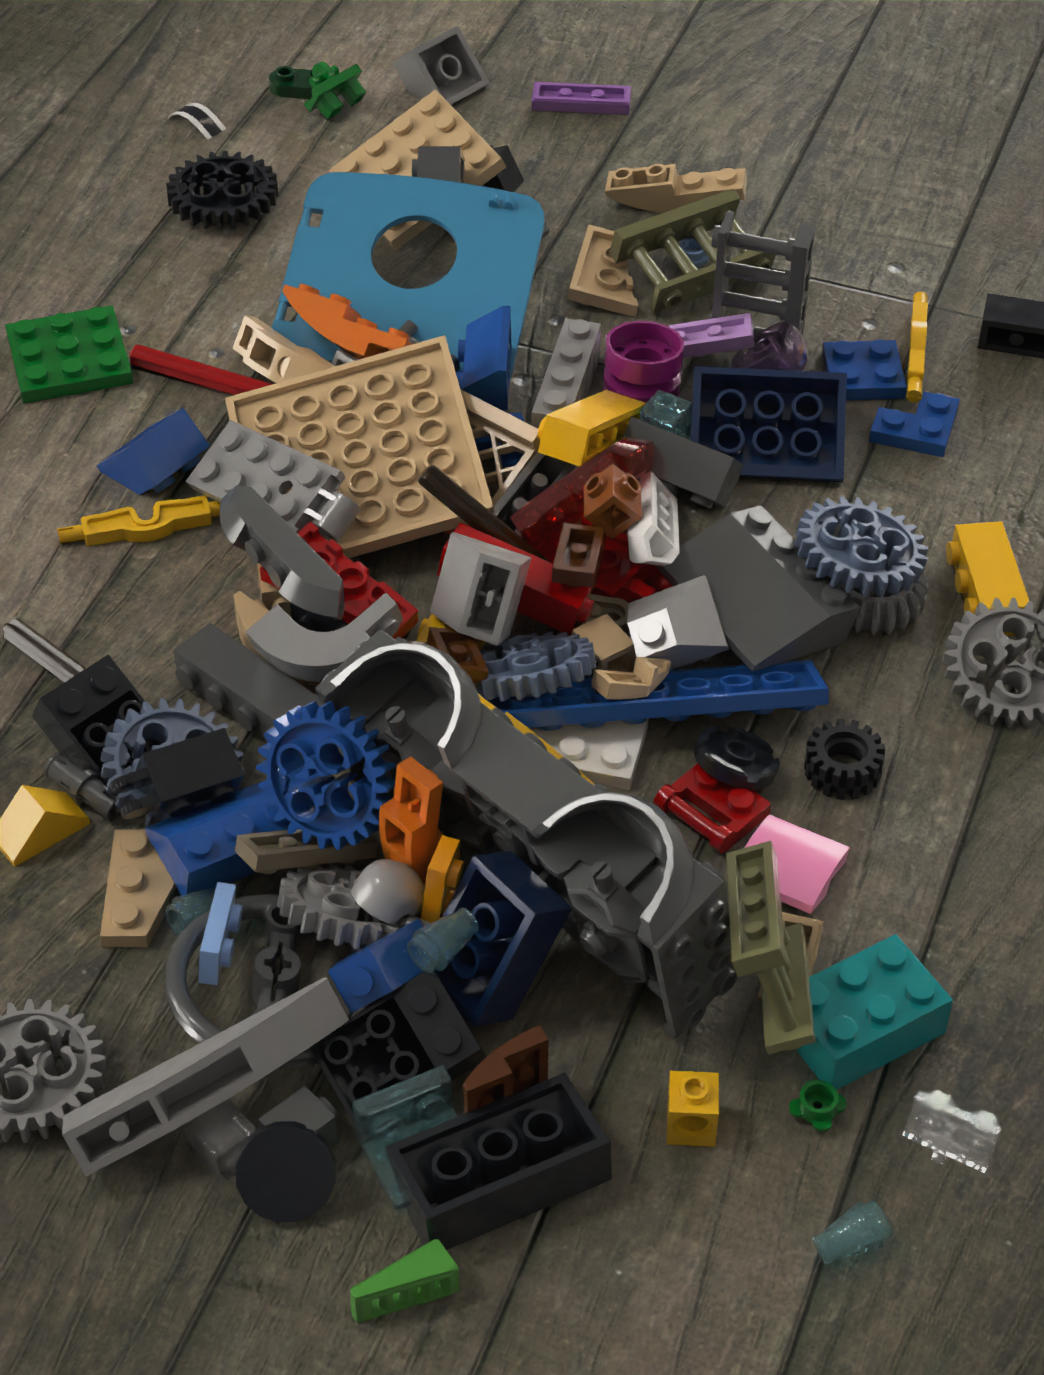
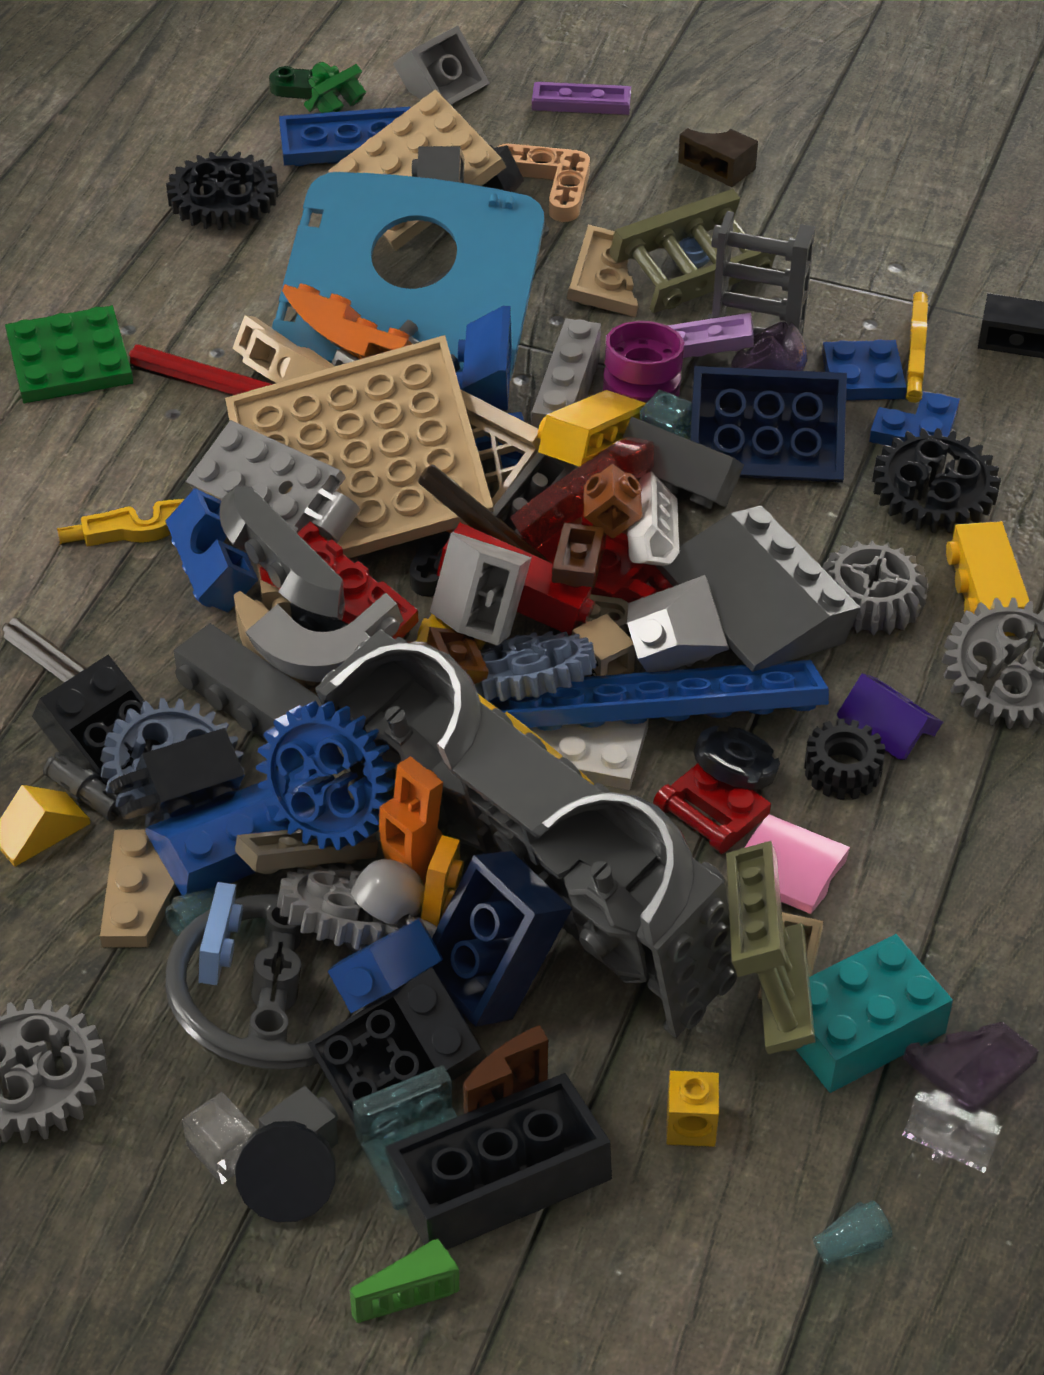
light grey slope [62,976,349,1177] -> none
blue slope [96,408,210,495] -> none
sticker [168,103,227,140] -> none
clear light blue cone [407,908,479,973] -> none
tan slope [591,657,671,700] -> none
tan slope [605,164,747,213] -> none
green plate [789,1080,847,1132] -> none
sand blue gear [794,497,928,597] -> none
none -> blue arch [166,488,258,613]
none -> blue plate [279,107,411,166]
none -> black beam [409,531,451,597]
none -> light nougat beam [498,144,590,222]
none -> dark brown arch [678,128,758,187]
none -> dark purple panel [837,673,943,760]
none -> black gear [872,428,1001,534]
none -> clear purple wing [904,1022,1039,1116]

